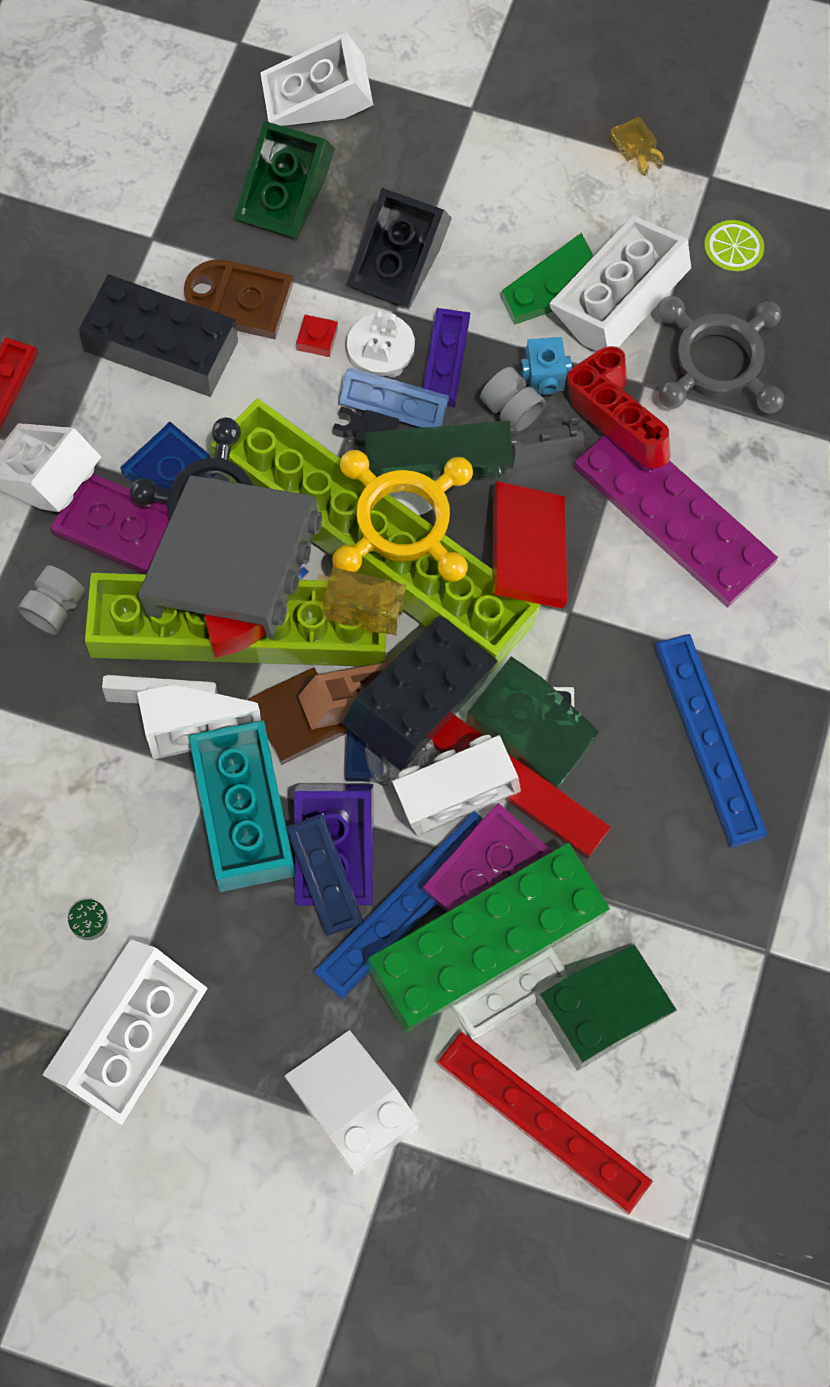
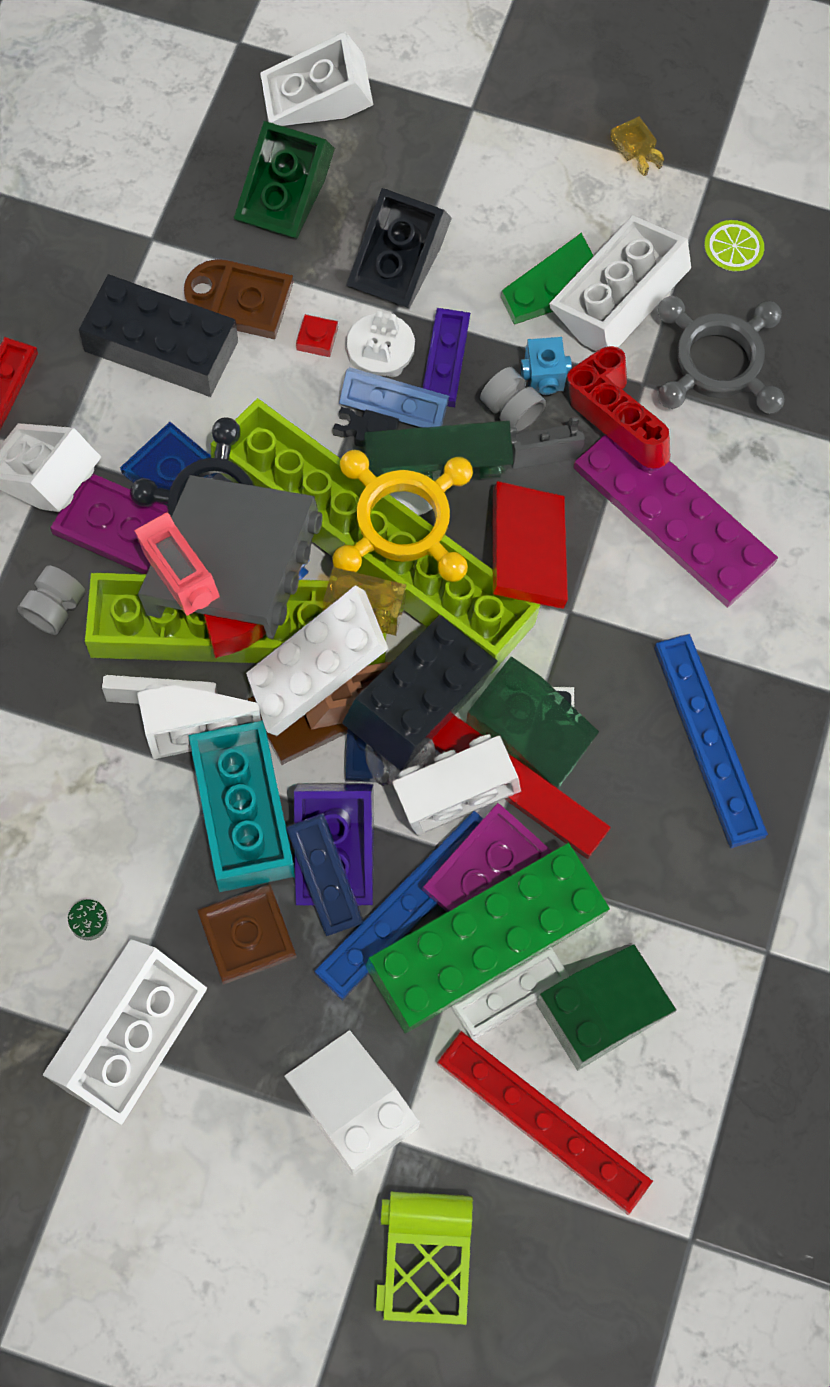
none -> coral window [134,512,220,616]
none -> reddish brown tile [197,884,297,985]
none -> white plate [246,585,388,736]
none -> lime piece [376,1191,473,1325]

